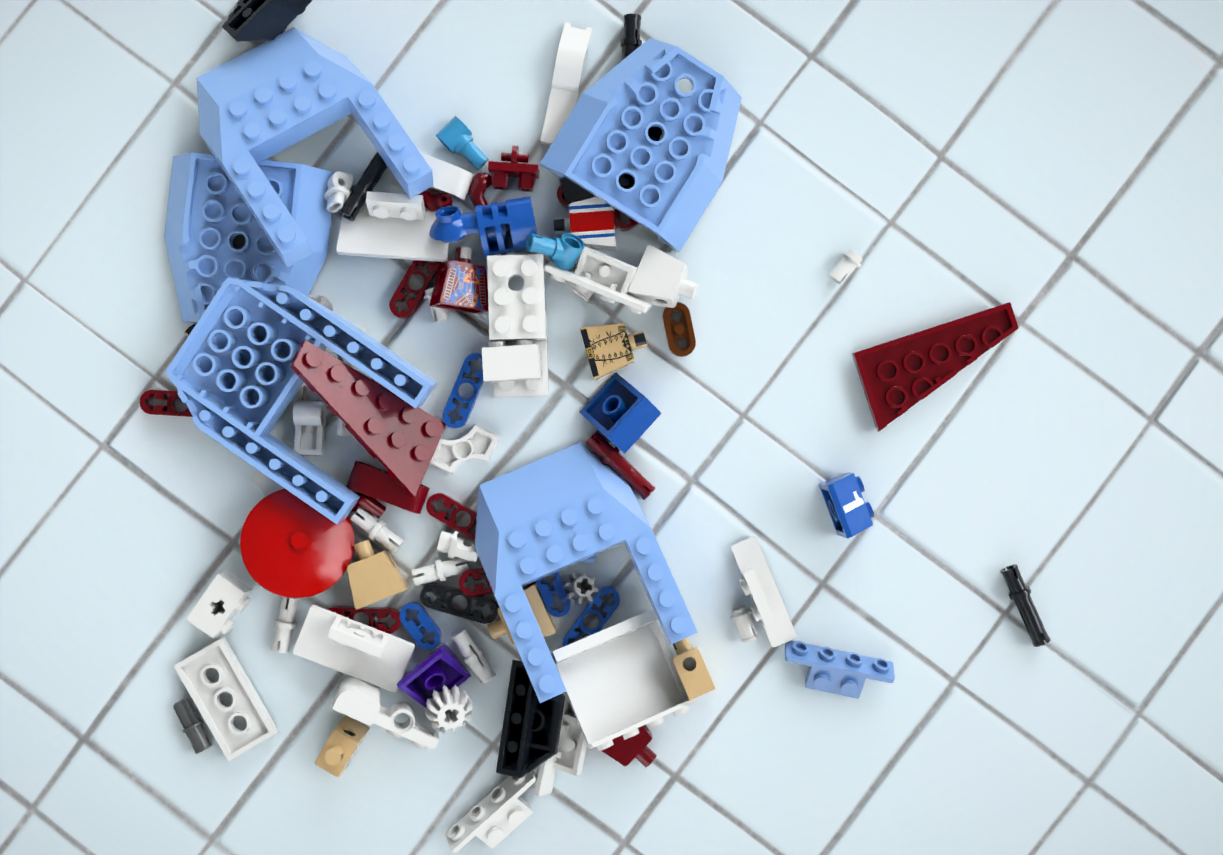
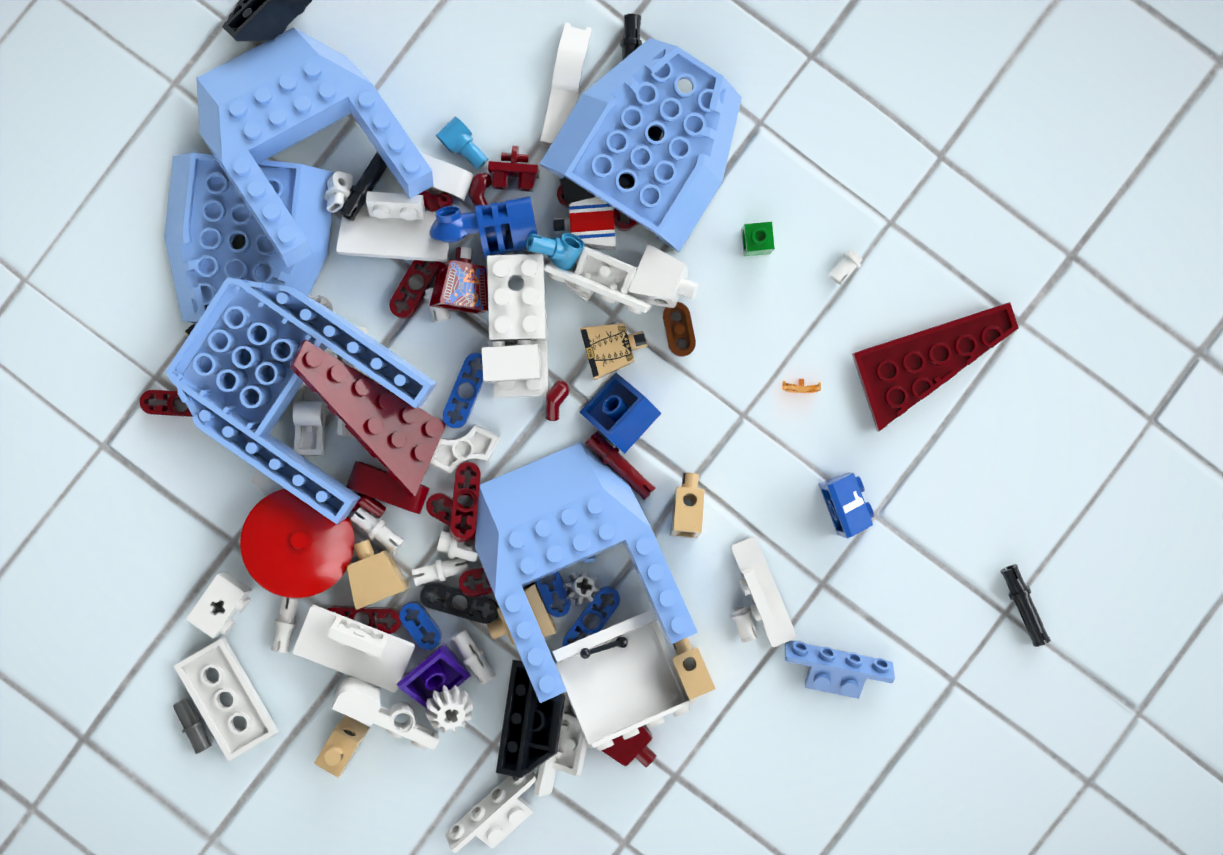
none -> dark red beam [450,462,481,542]
none -> dark red arm [546,380,570,421]
none -> black hinge [580,636,628,659]
none -> tan torso [670,473,705,538]
none -> green brick [741,221,775,257]
none -> clear orange piece [782,379,821,393]

